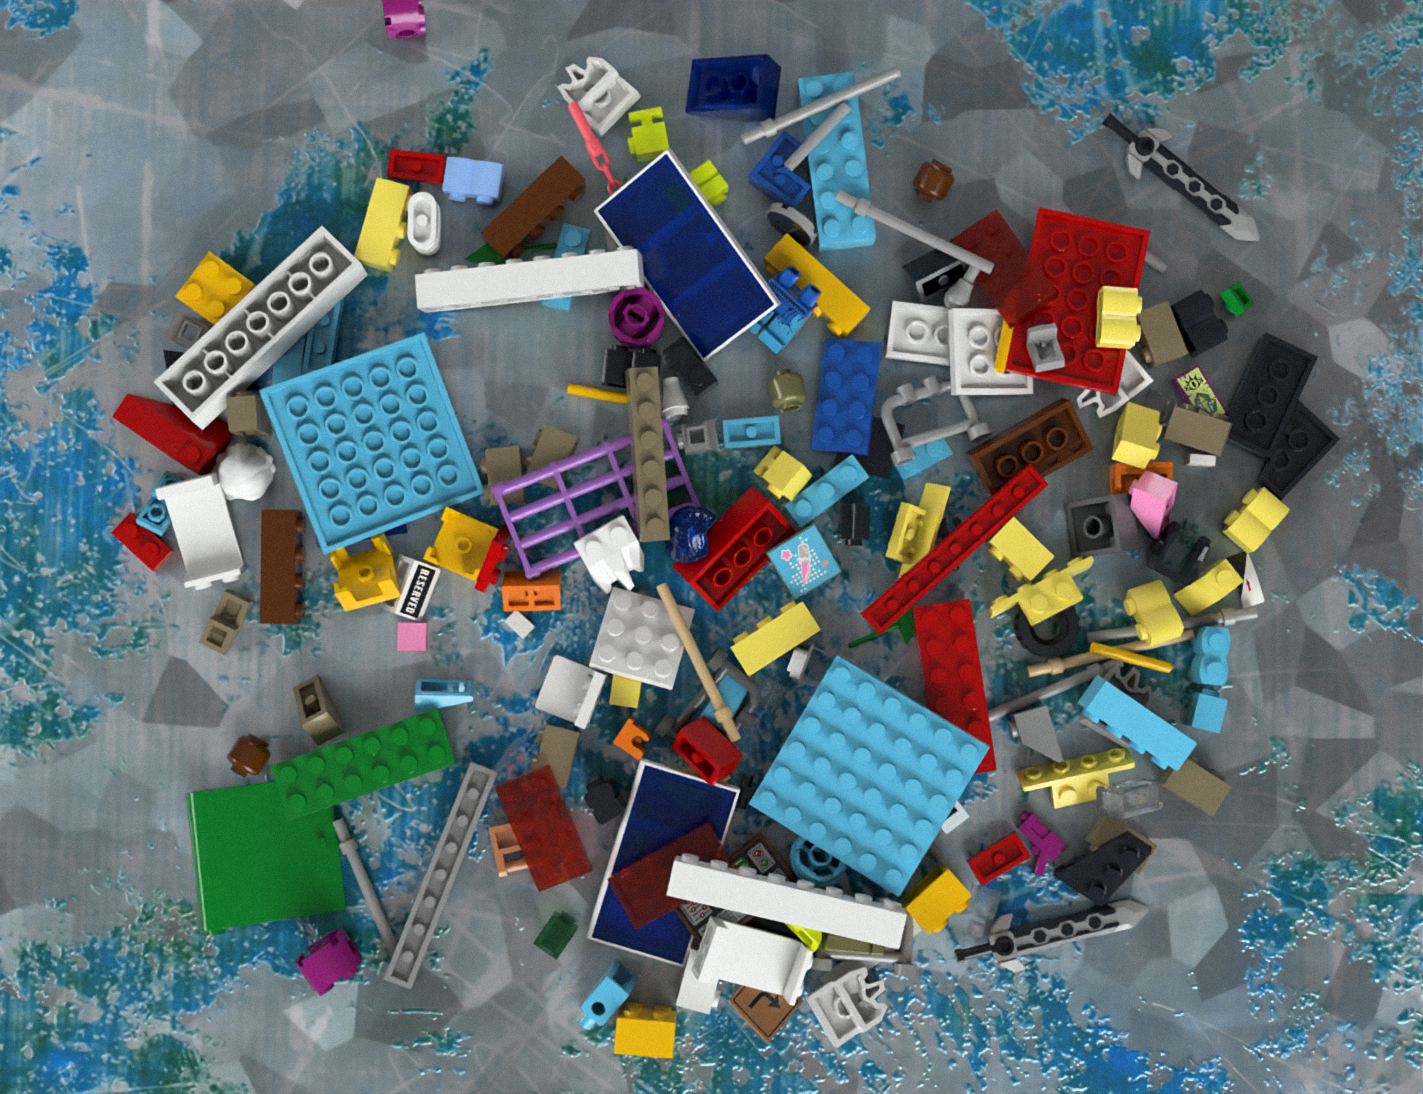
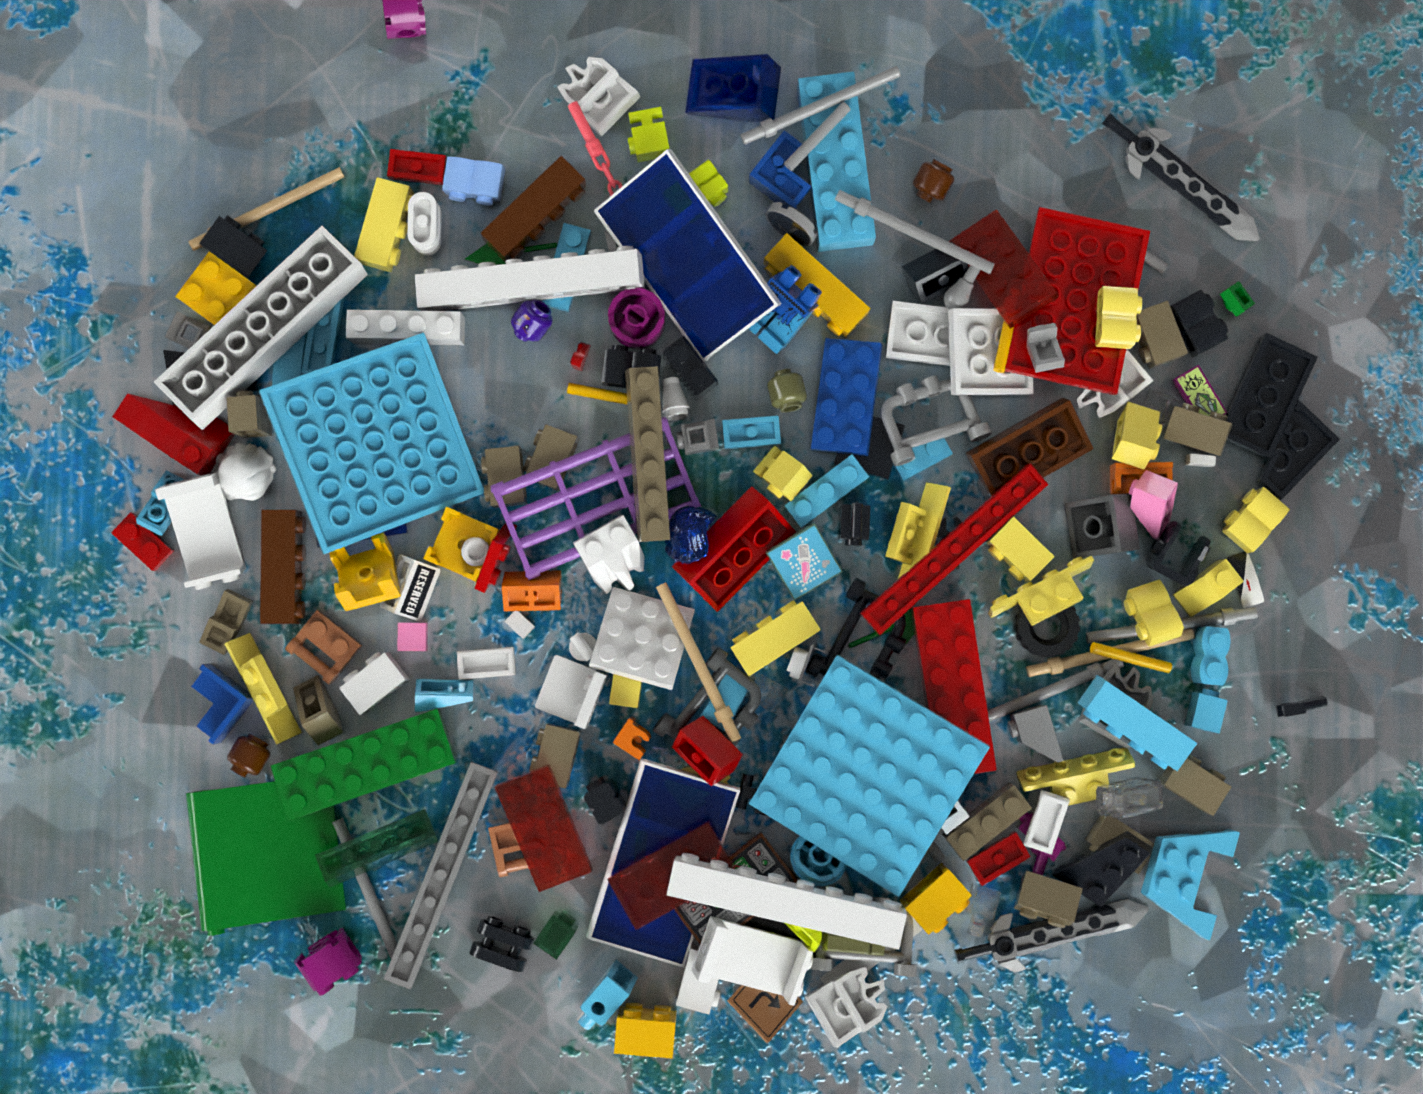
none -> tan bar [188,167,345,251]
none -> blue panel [191,664,254,744]
none -> black brick [199,215,268,278]
none -> light yellow bracket [225,633,302,745]
none -> nougat plate [285,610,363,685]
none -> clear green brick [315,809,438,888]
none -> white brick [339,652,410,715]
none -> white brick [346,310,465,346]
none -> white tile [457,647,516,680]
none -> white tile [461,537,489,566]
none -> black brick [469,916,535,972]
none -> dark purple head [511,299,553,342]
none -> white plate [569,632,596,661]
none -> red tile [570,342,591,371]
none -> black bar [805,577,906,679]
none -> dark tan brick [942,783,1032,861]
none -> dark tan brick [1014,871,1083,928]
none -> white tile [1024,790,1070,855]
none -> medium azure wing [1141,829,1240,940]
none -> black bar [1275,696,1328,717]

